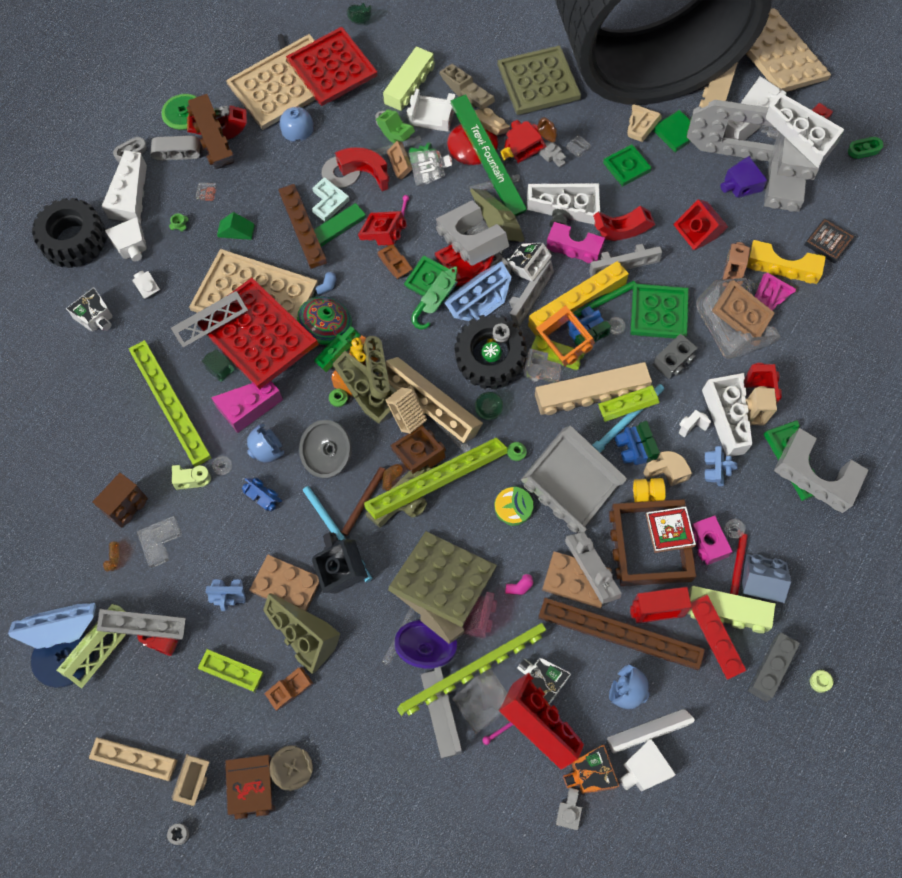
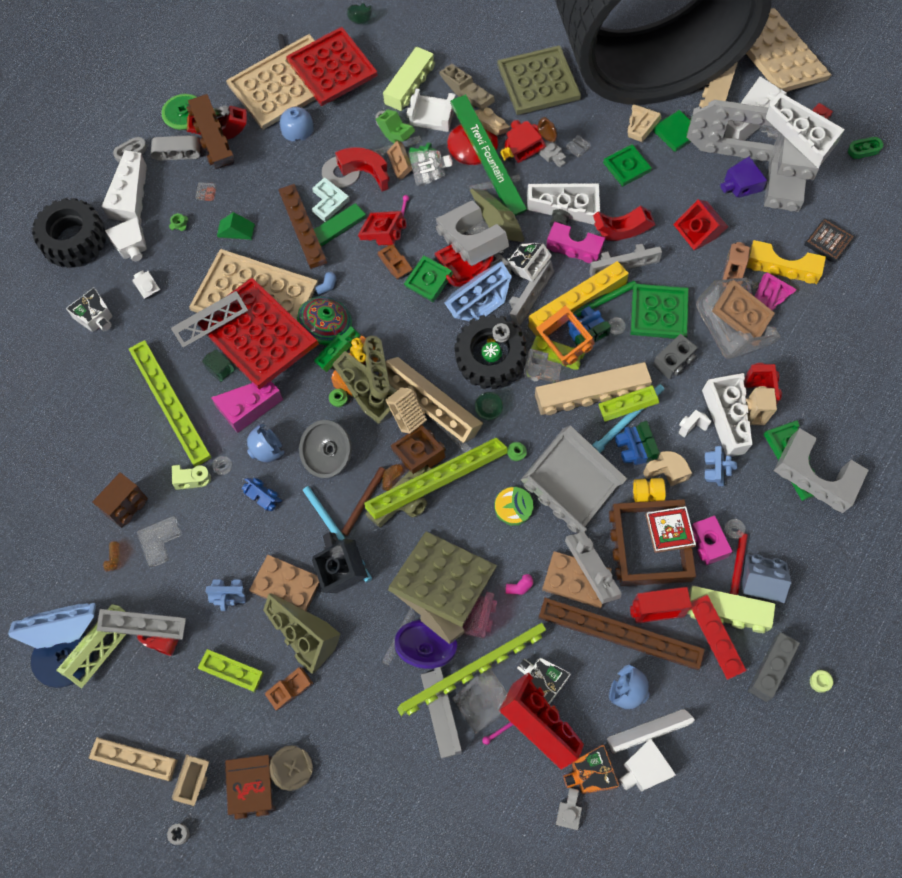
plate [411,266,458,329] -> none

